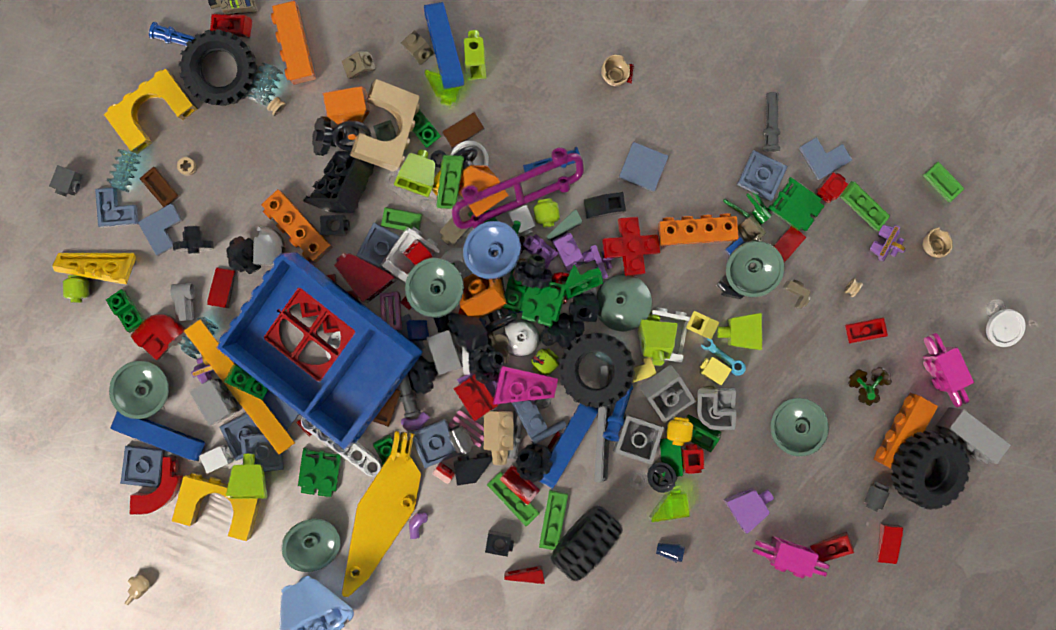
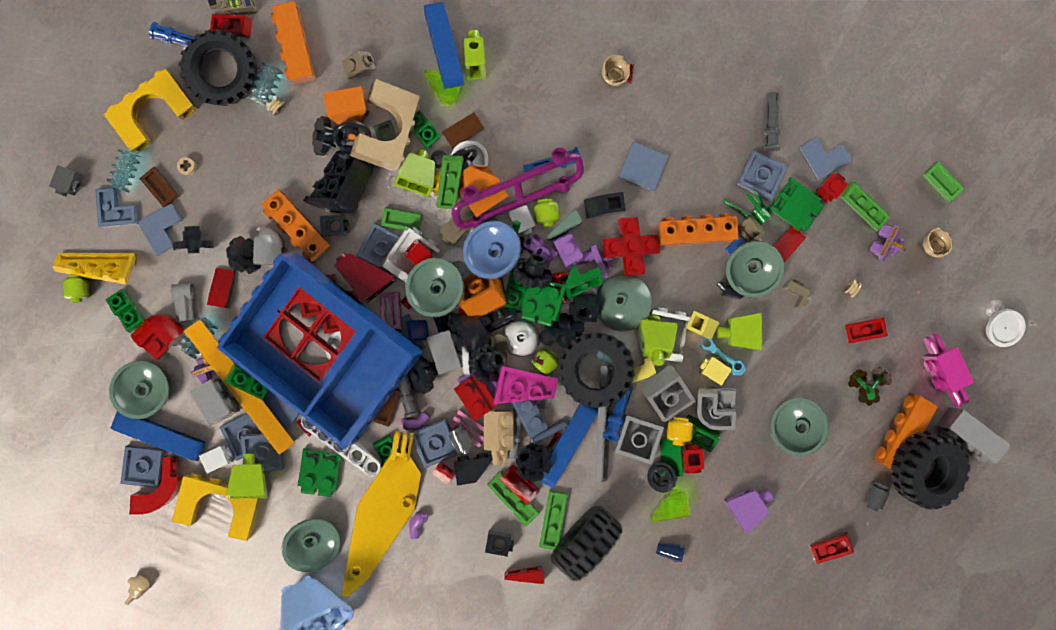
dark tan bracket [401,30,434,65] -> none
dark pink brick [752,536,830,579] -> none
red slope [877,524,903,564] -> none

